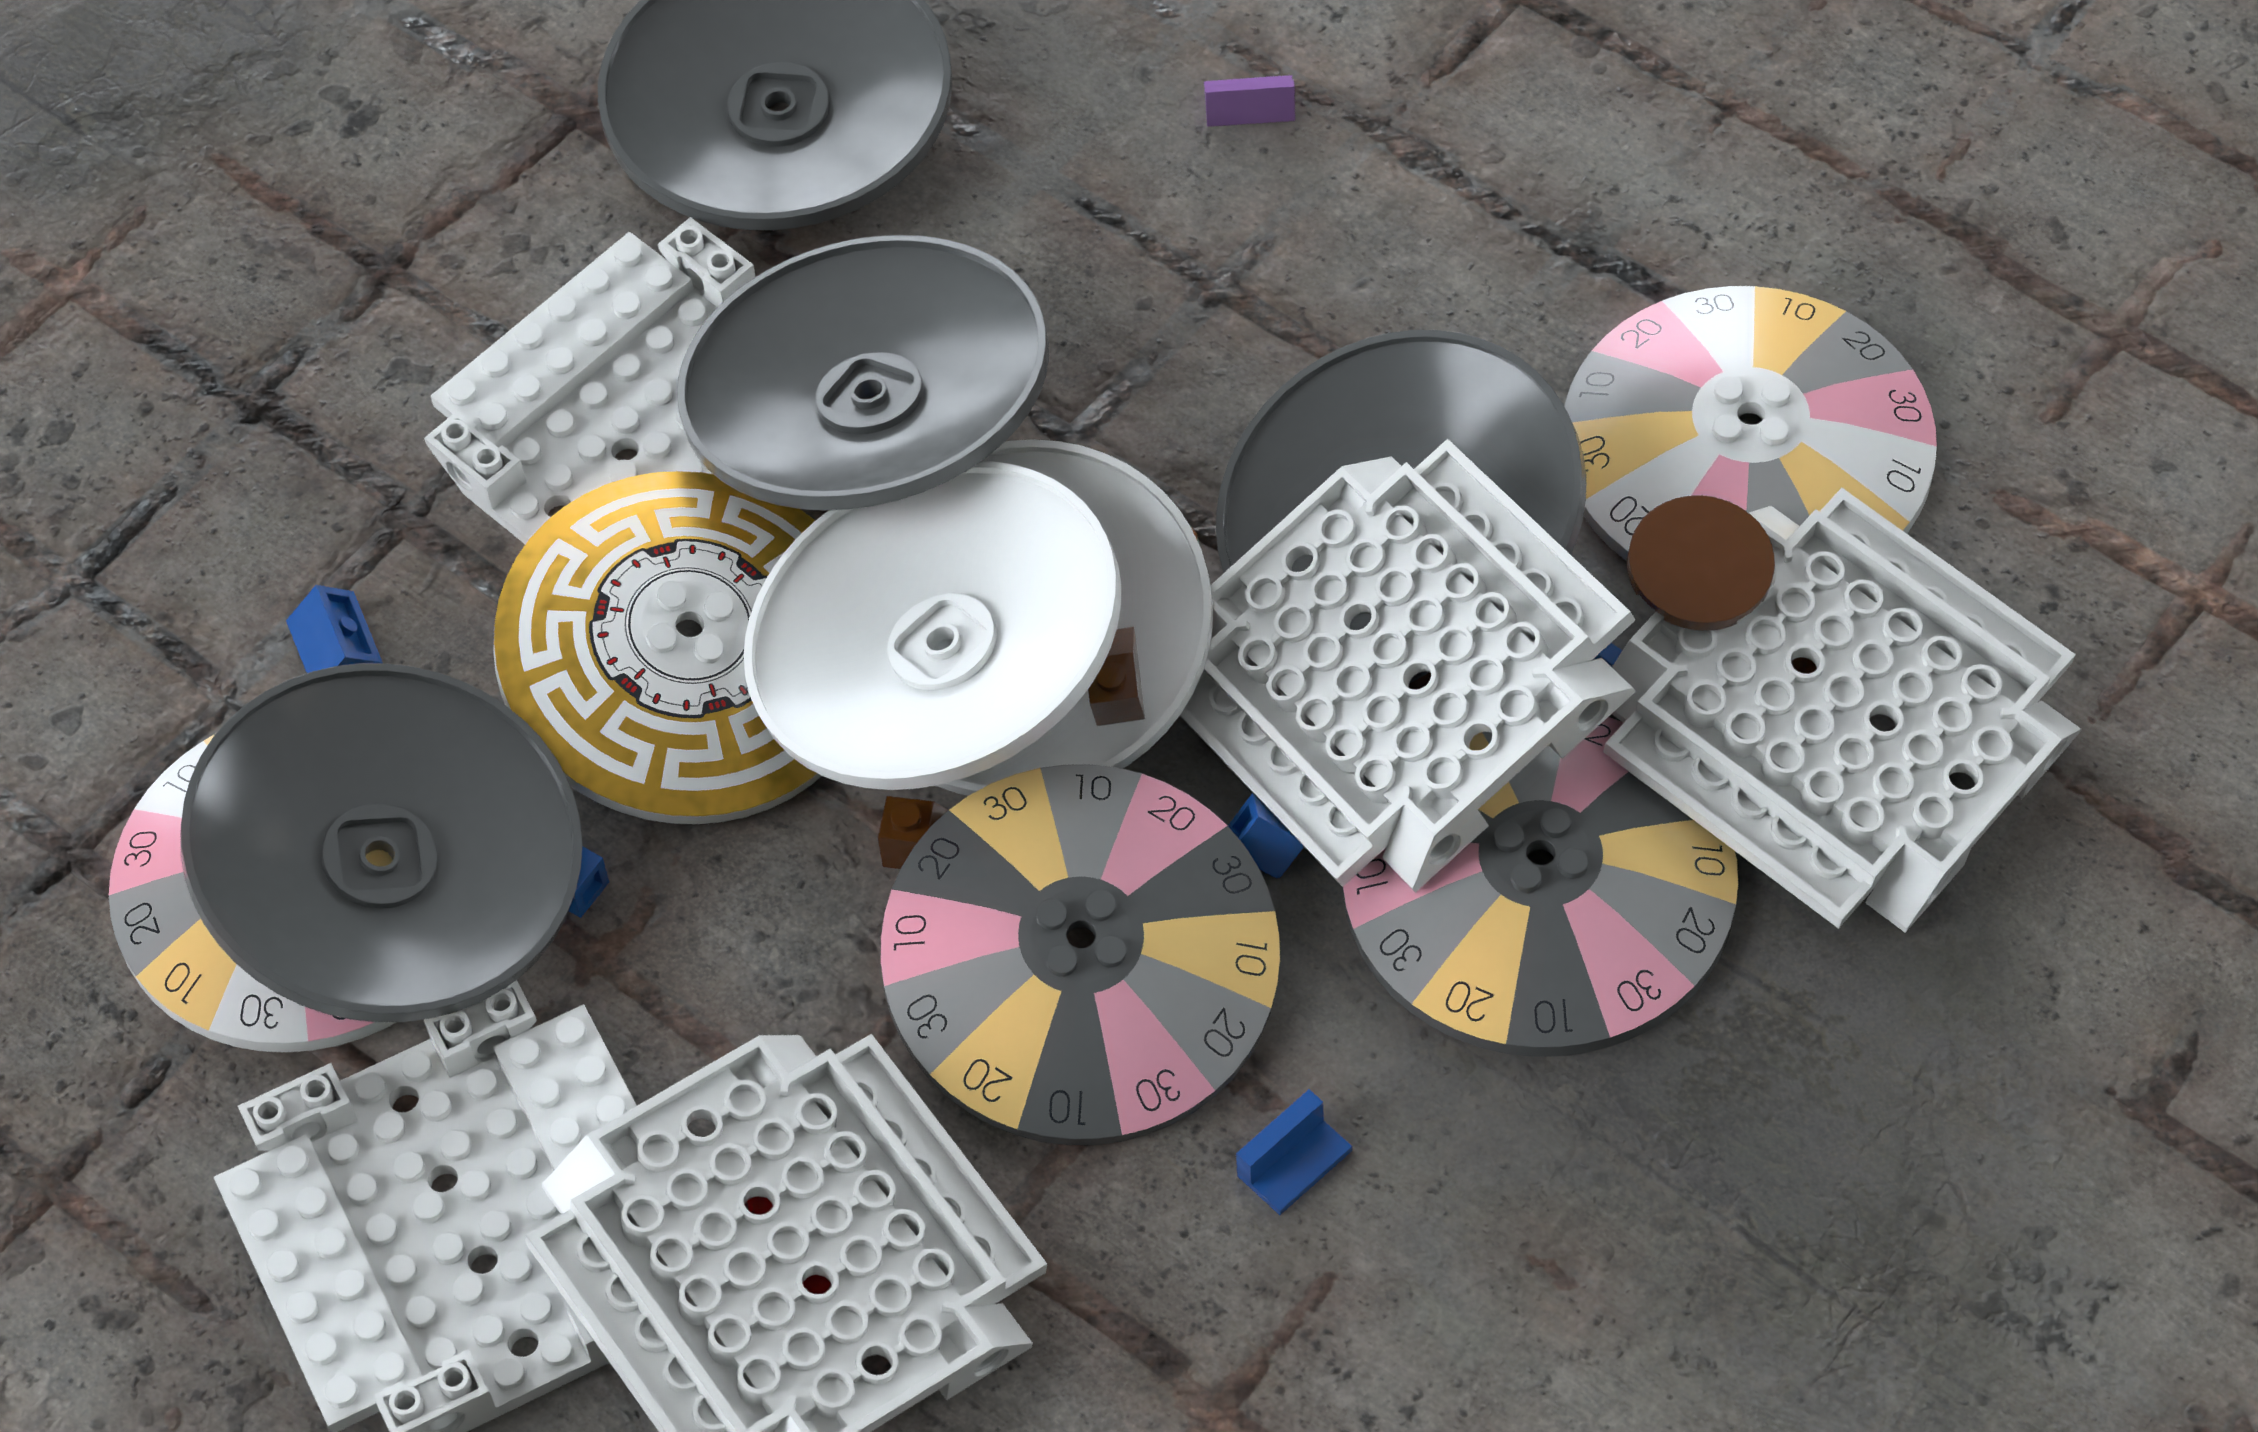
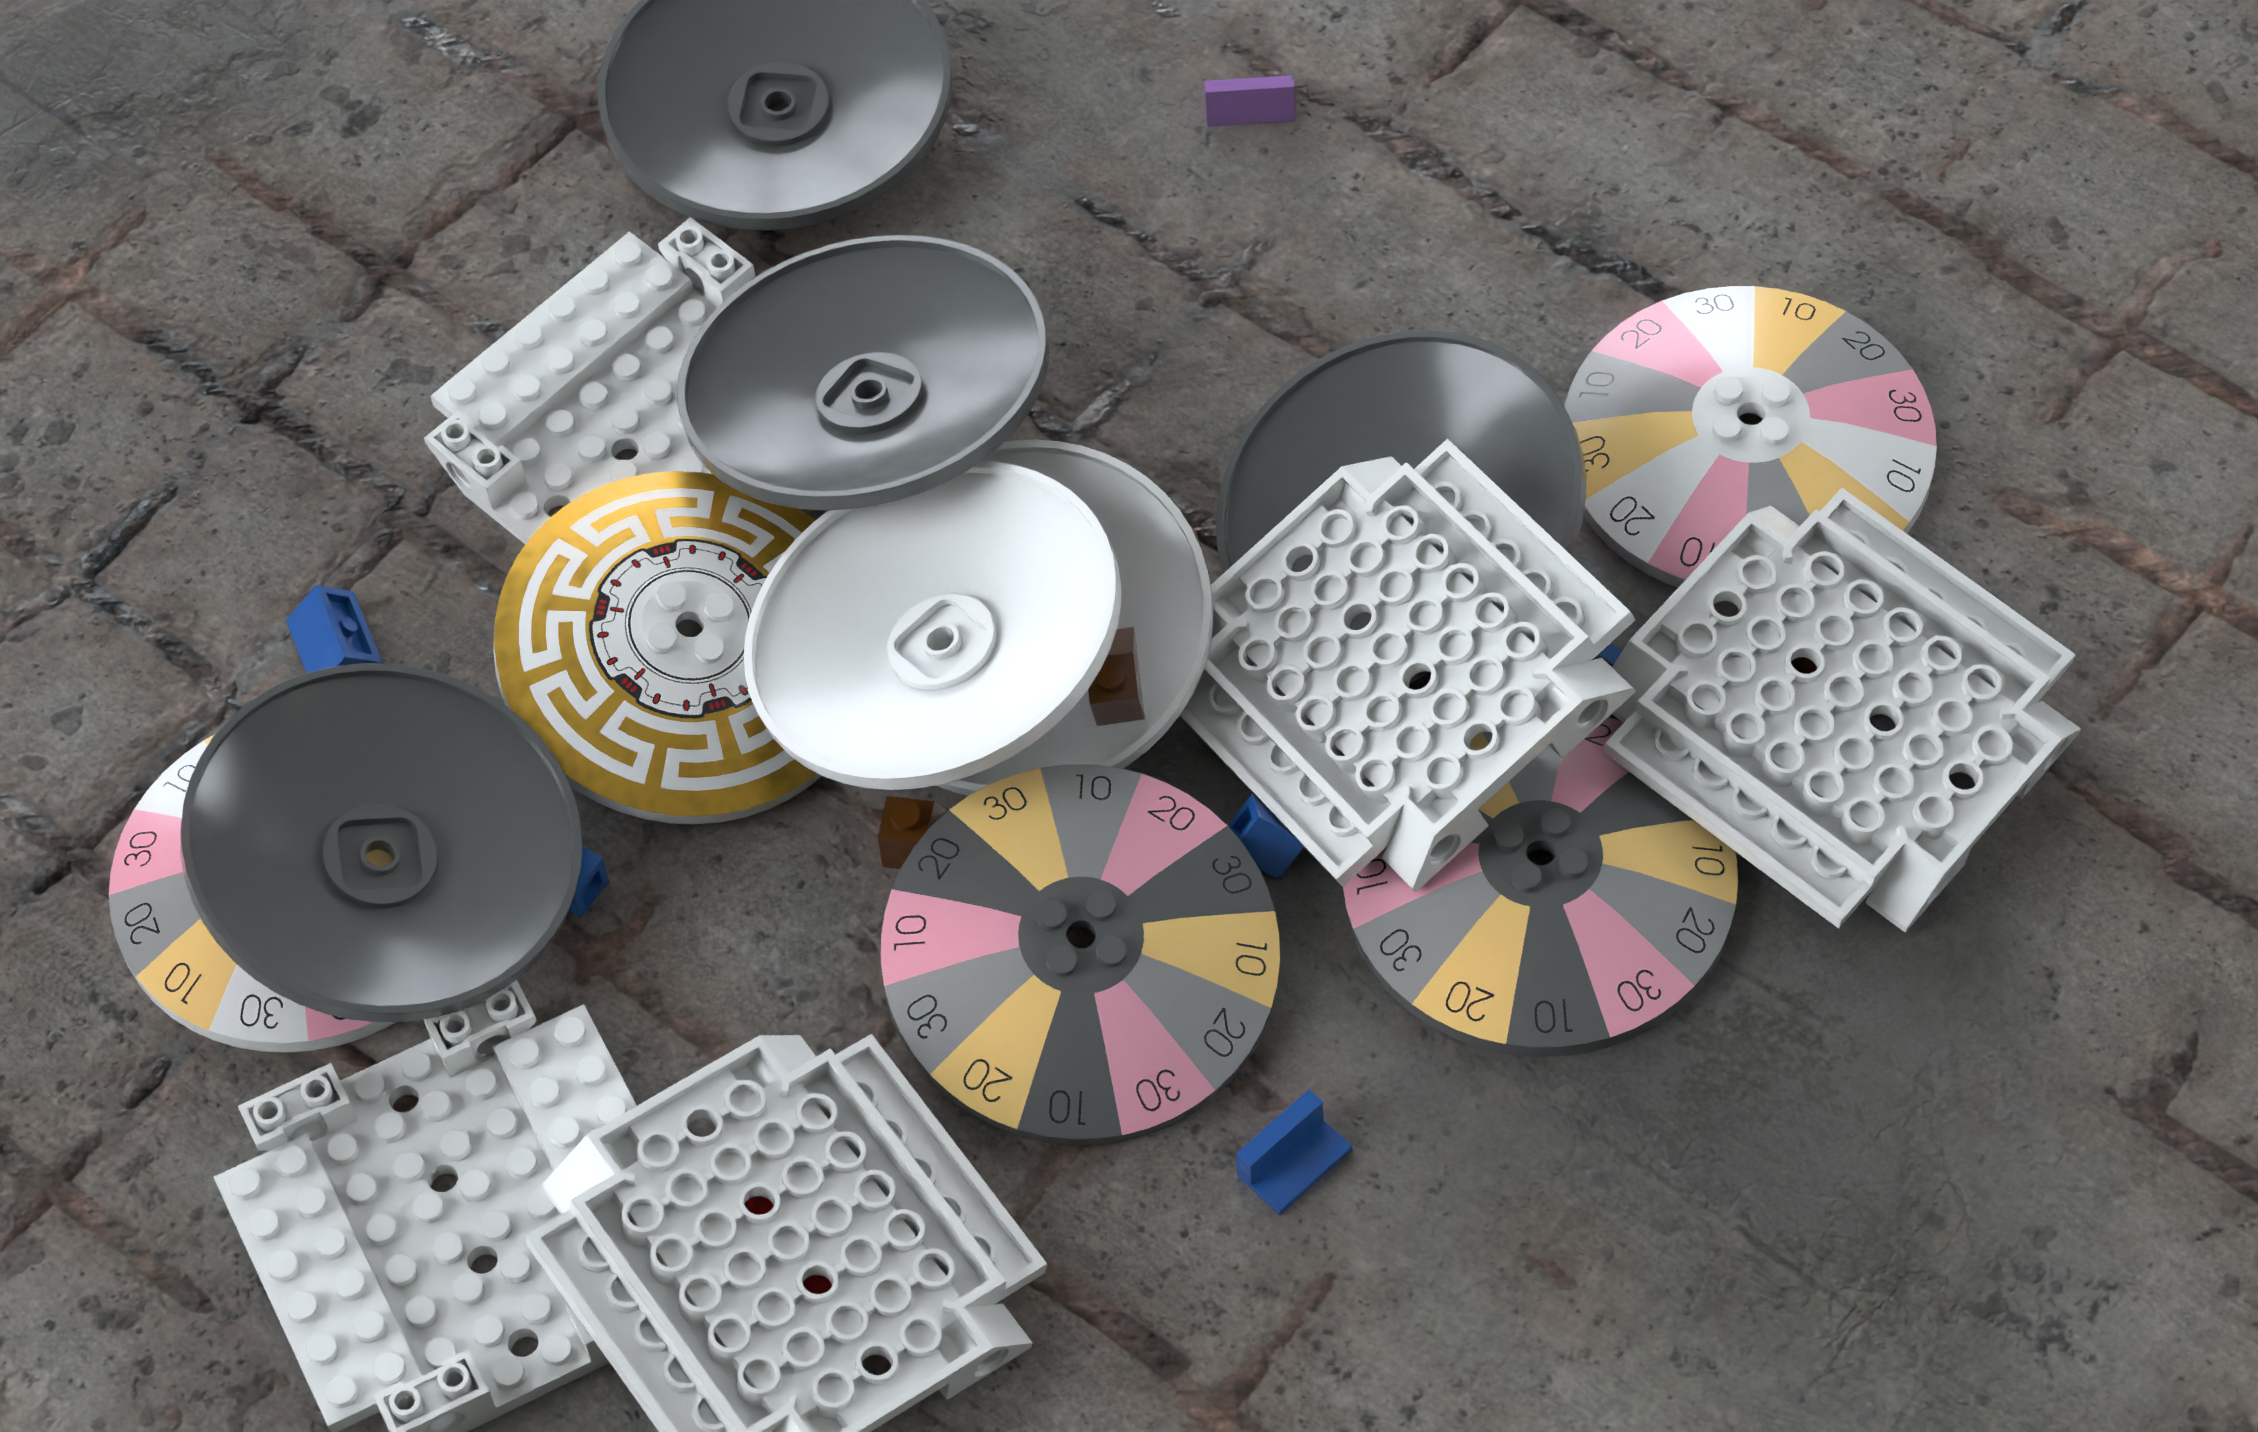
reddish brown tile [1627,495,1775,631] -> none

